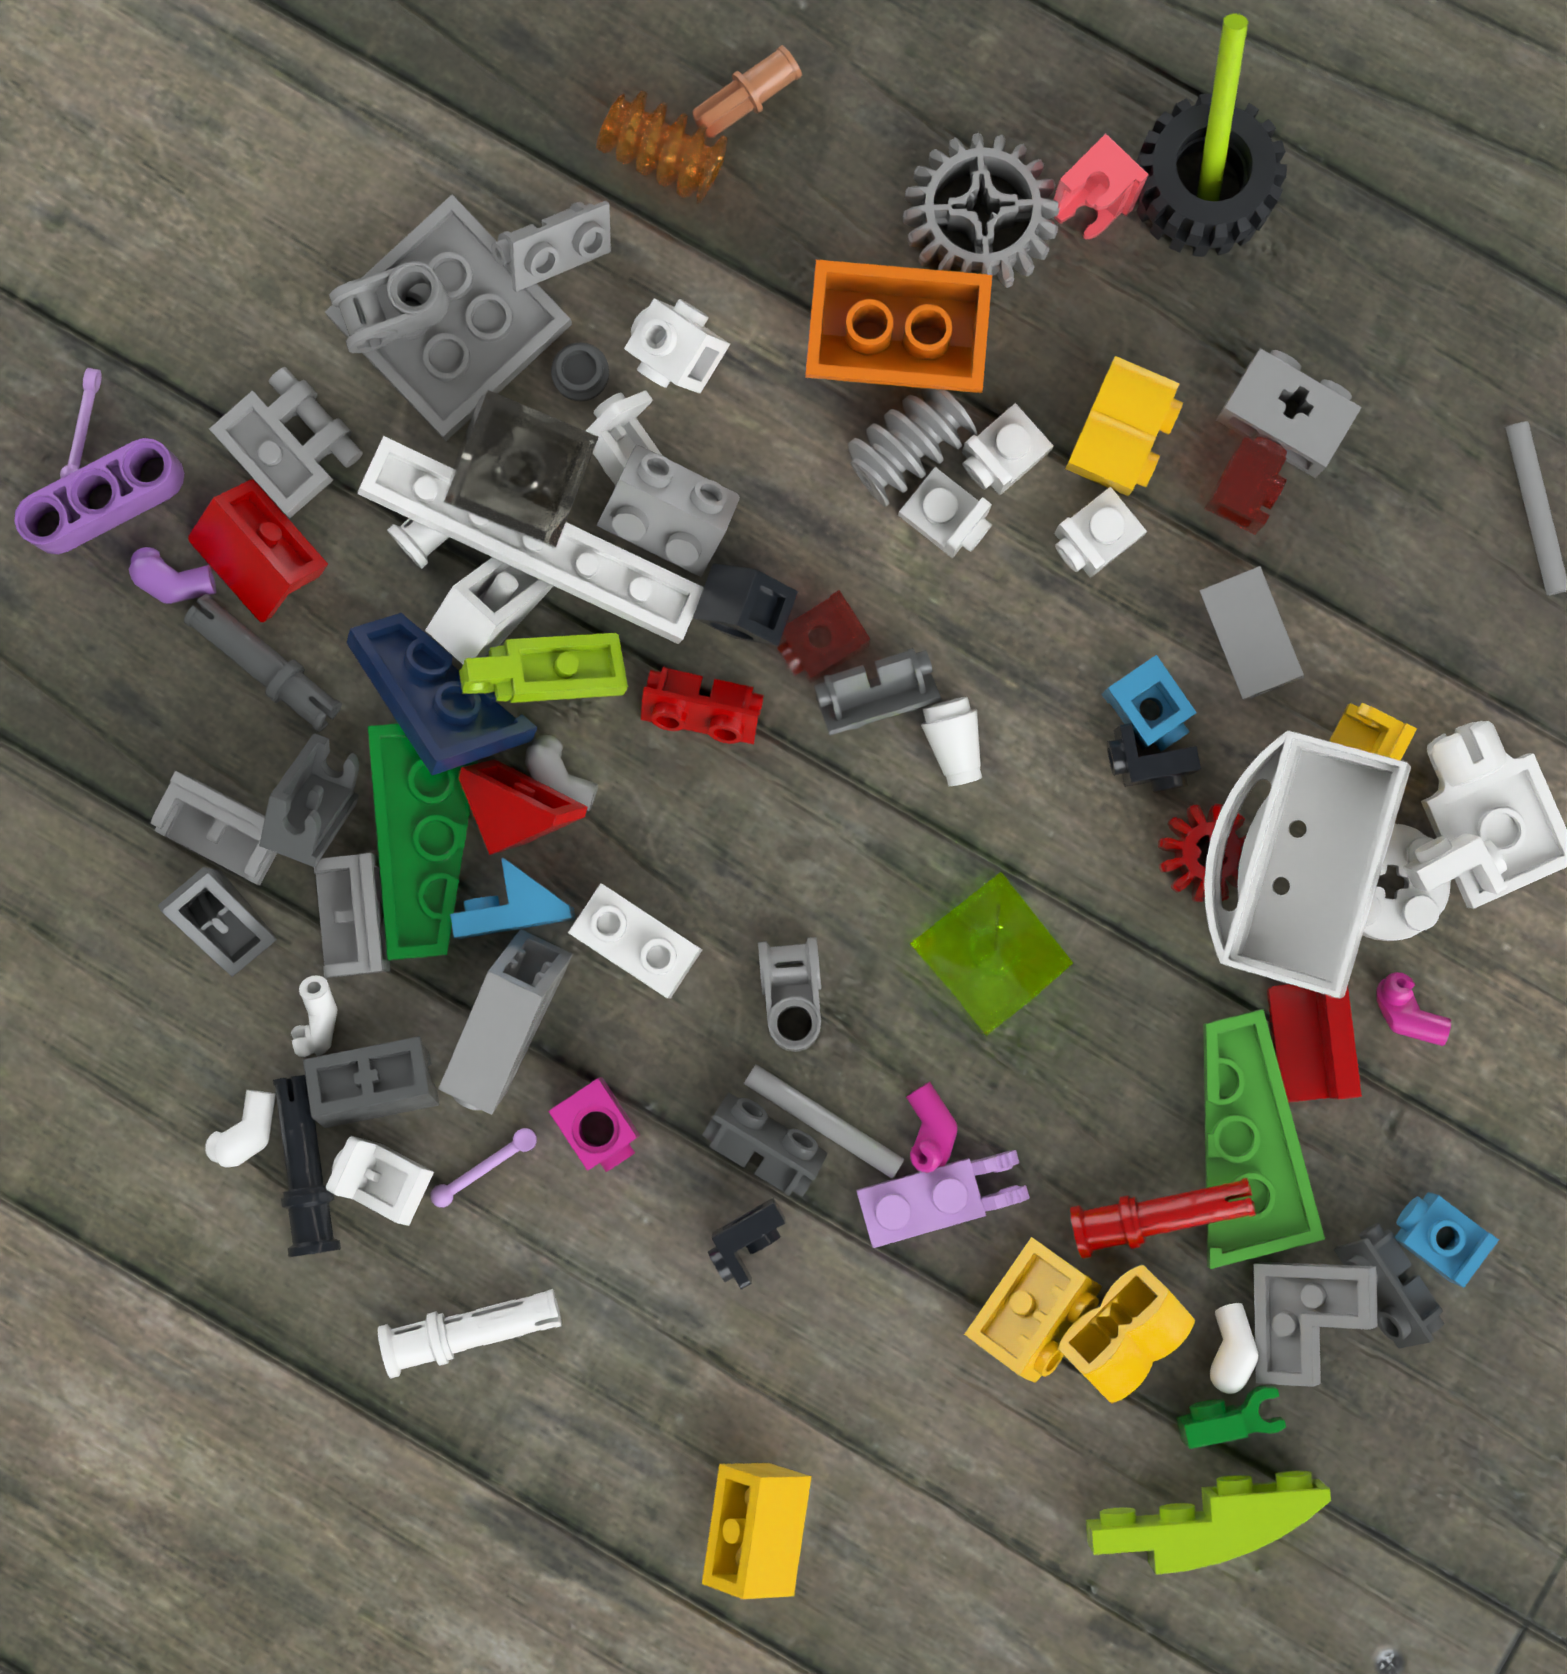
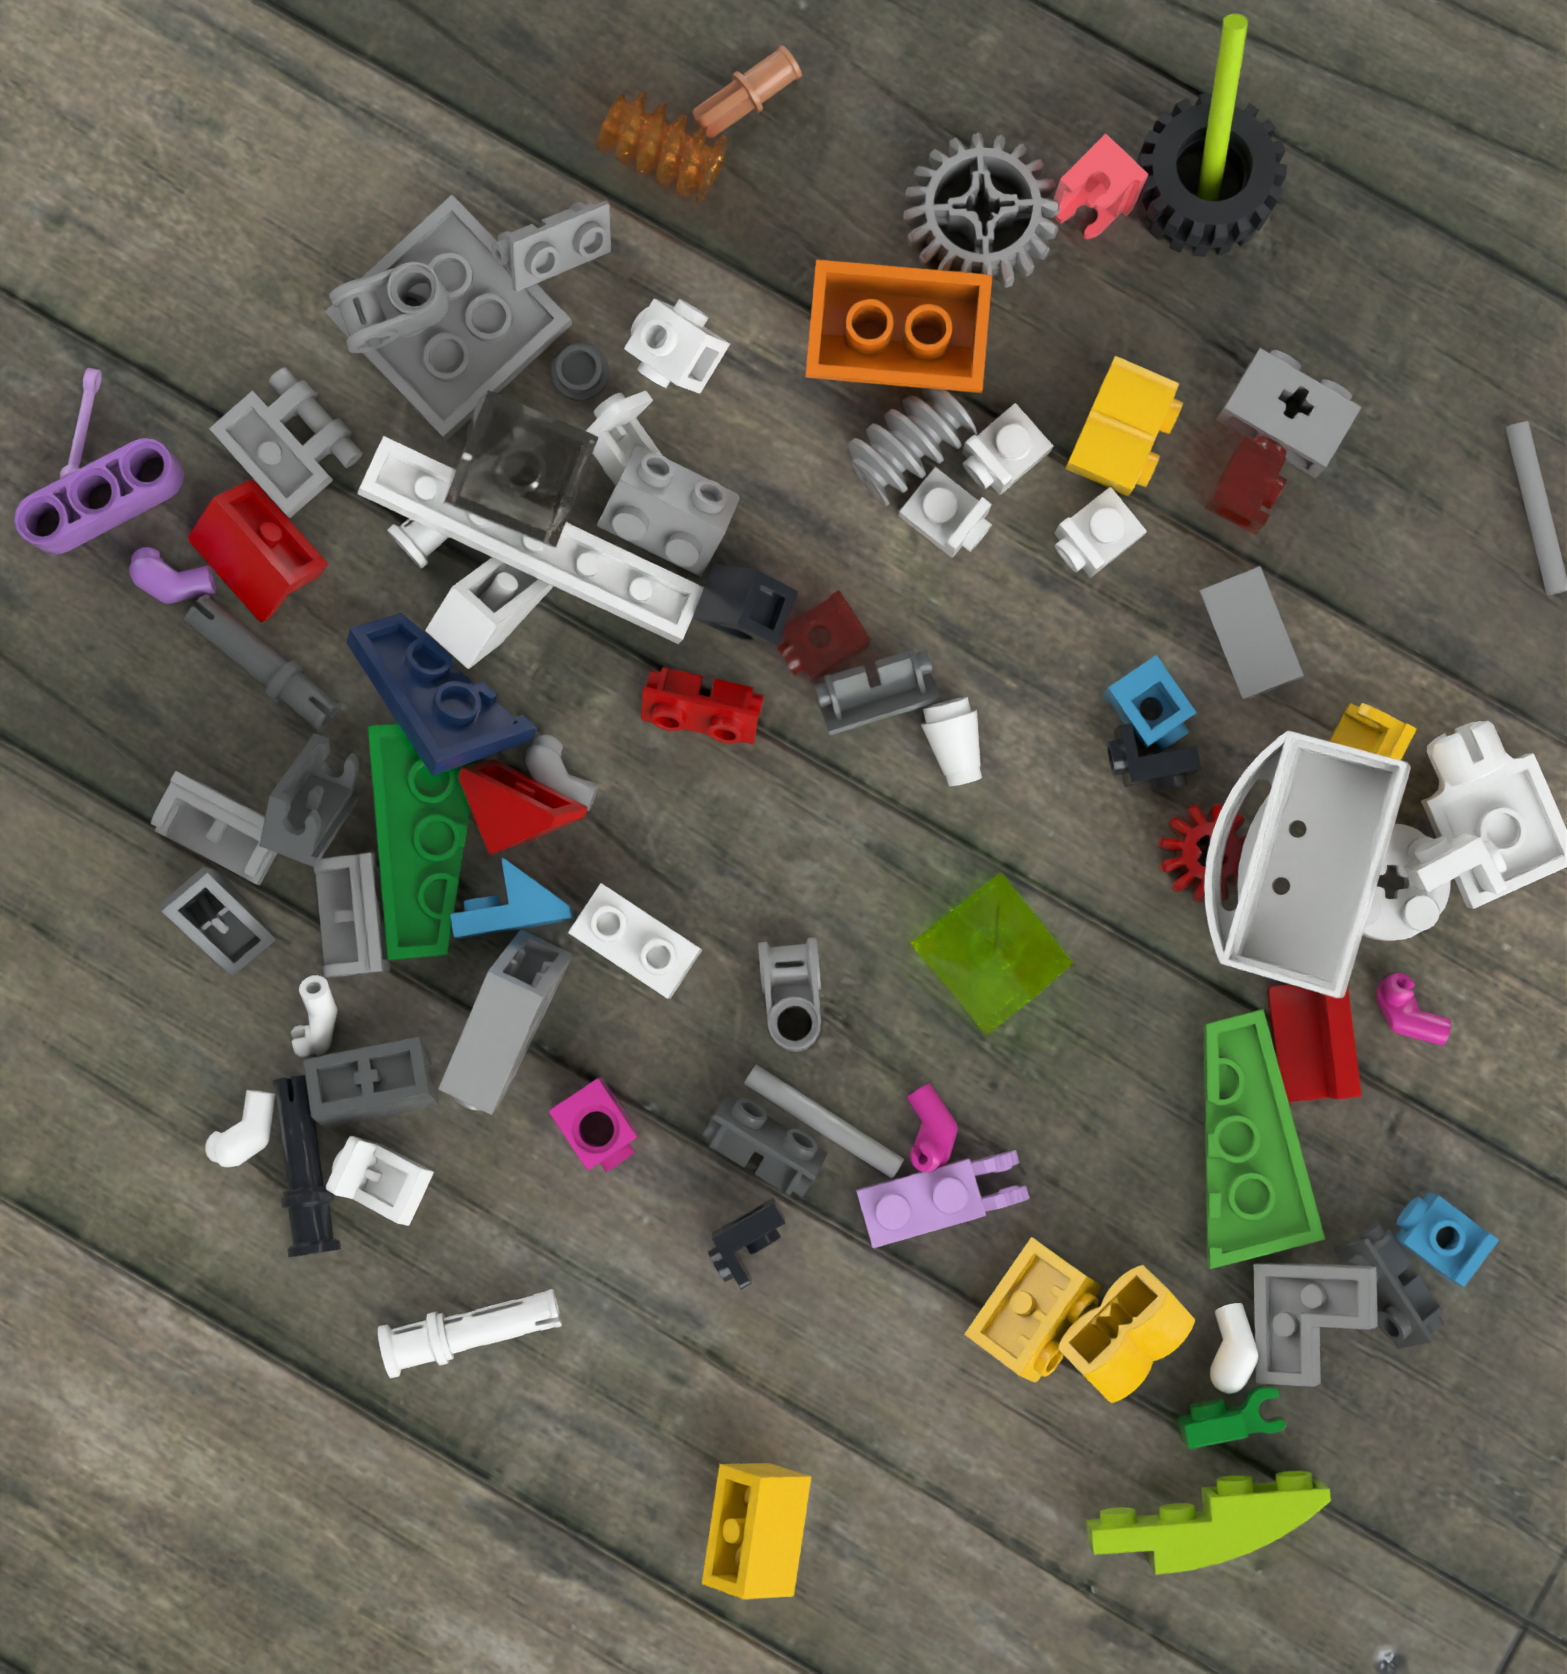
lavender hinge [430,1128,537,1208] -> none
lime hinge [459,633,628,703] -> none
red pin [1070,1178,1256,1259] -> none

